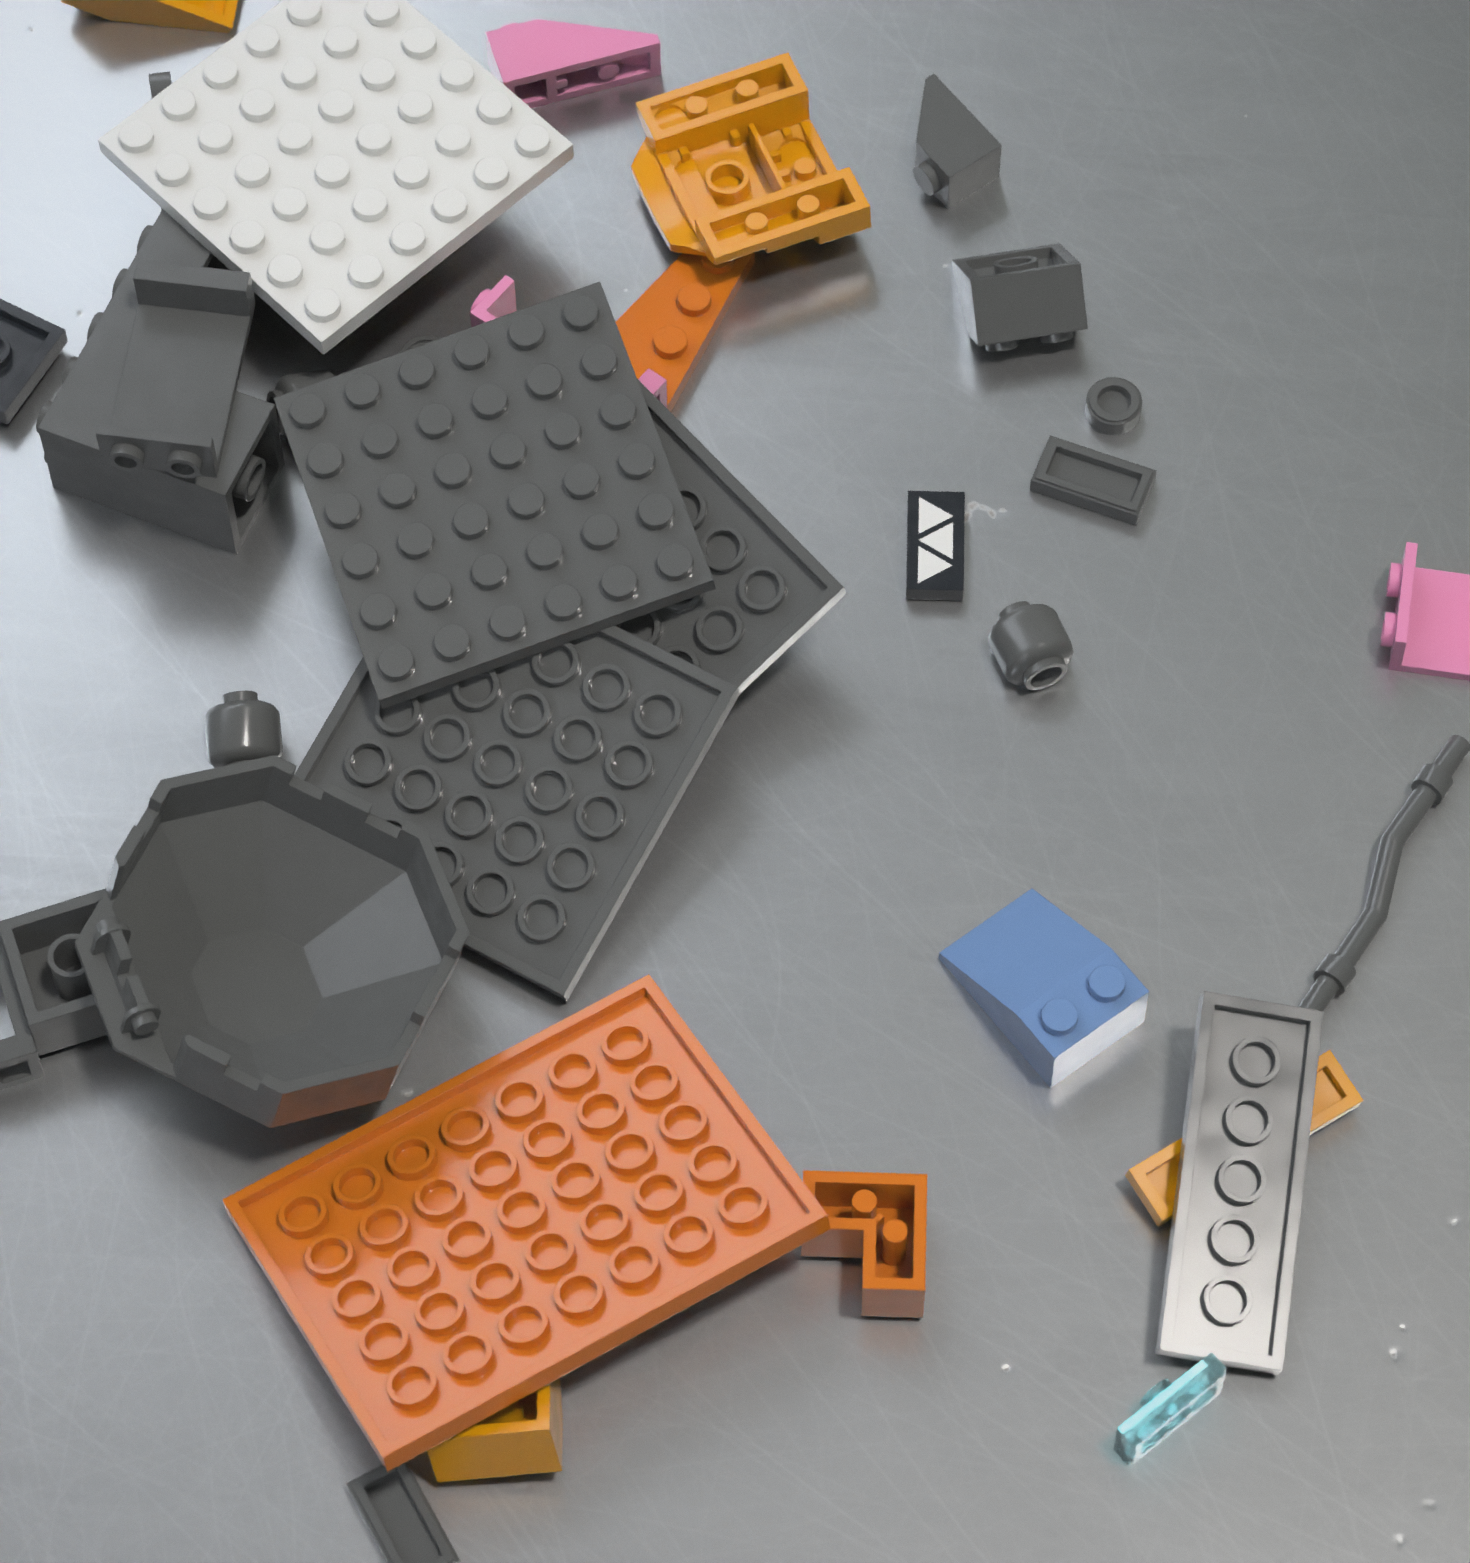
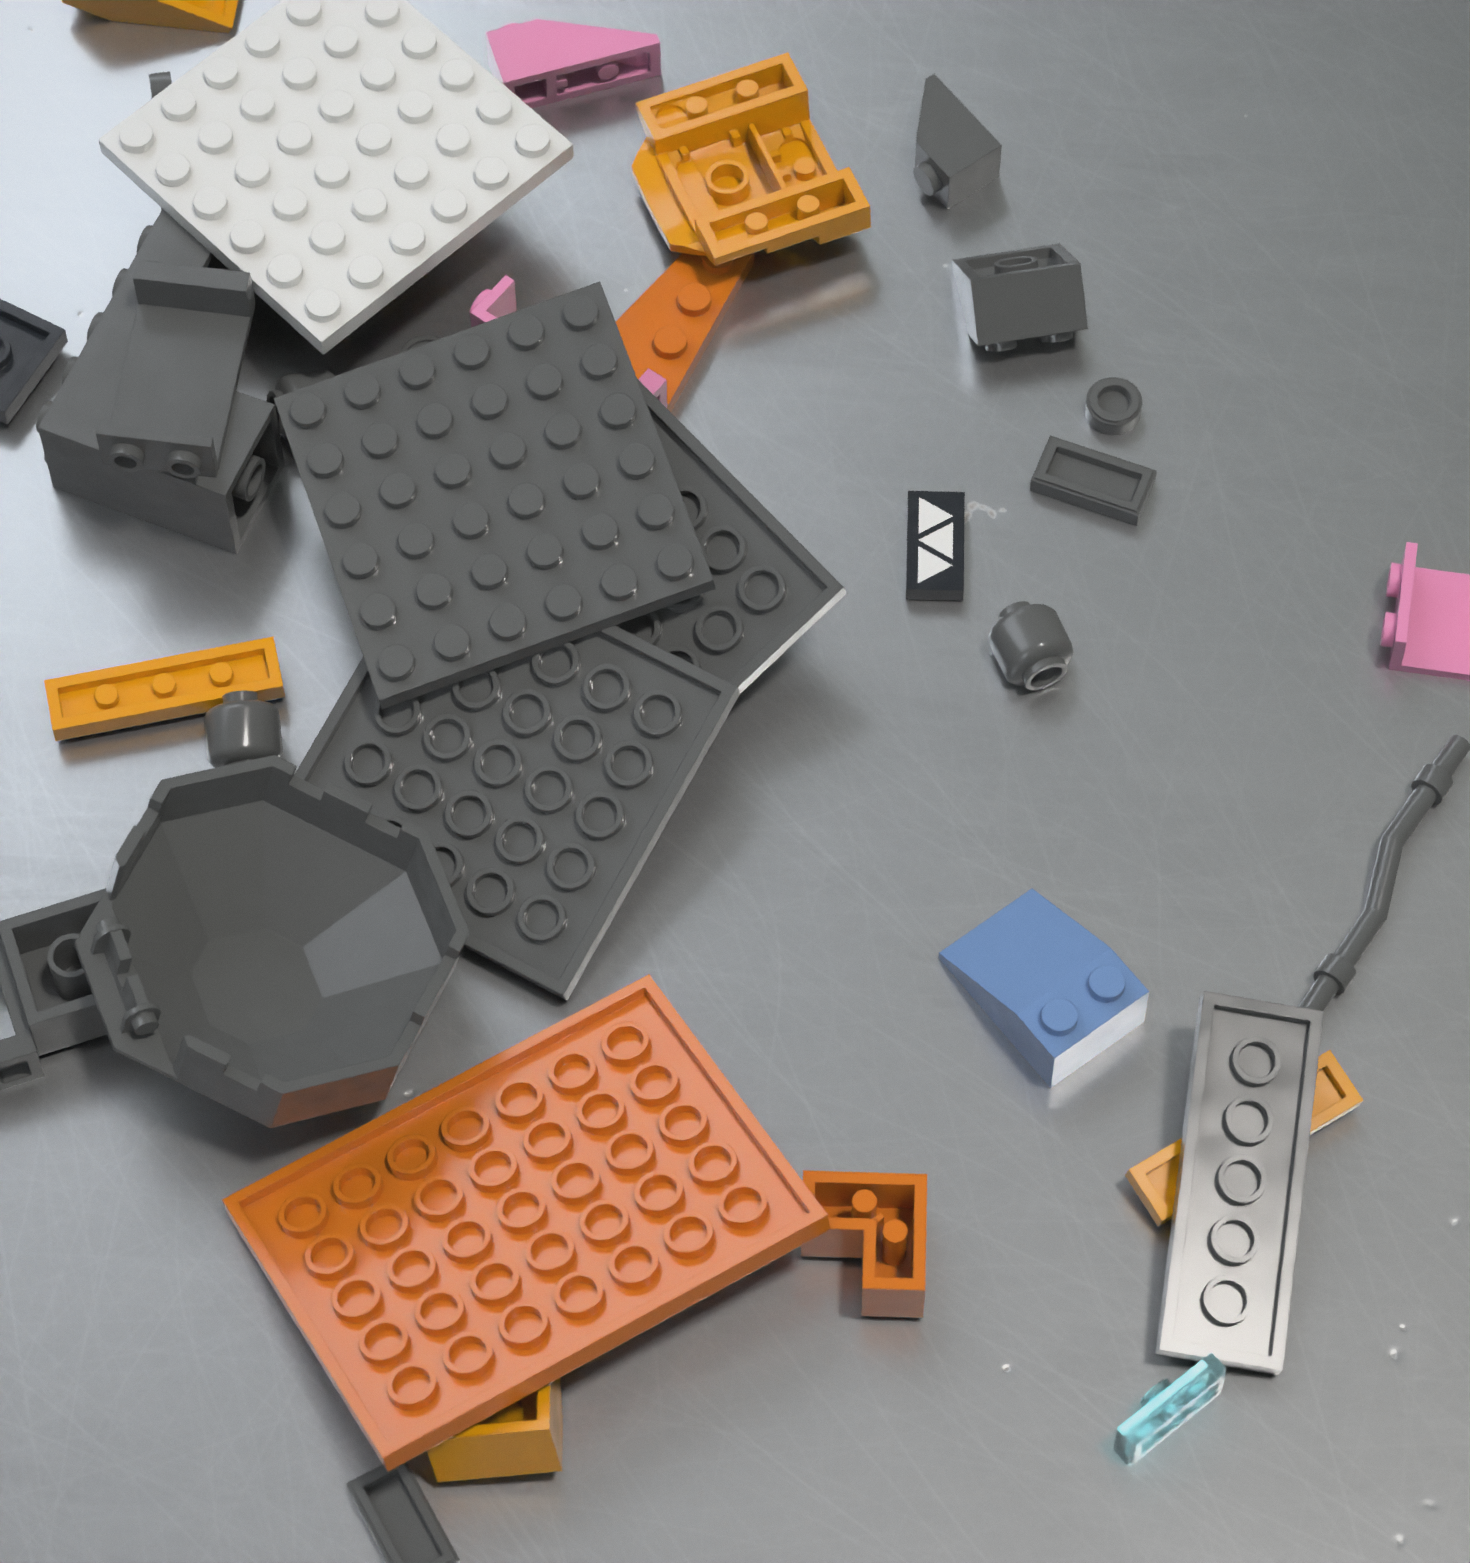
none -> light orange plate [44,636,285,741]

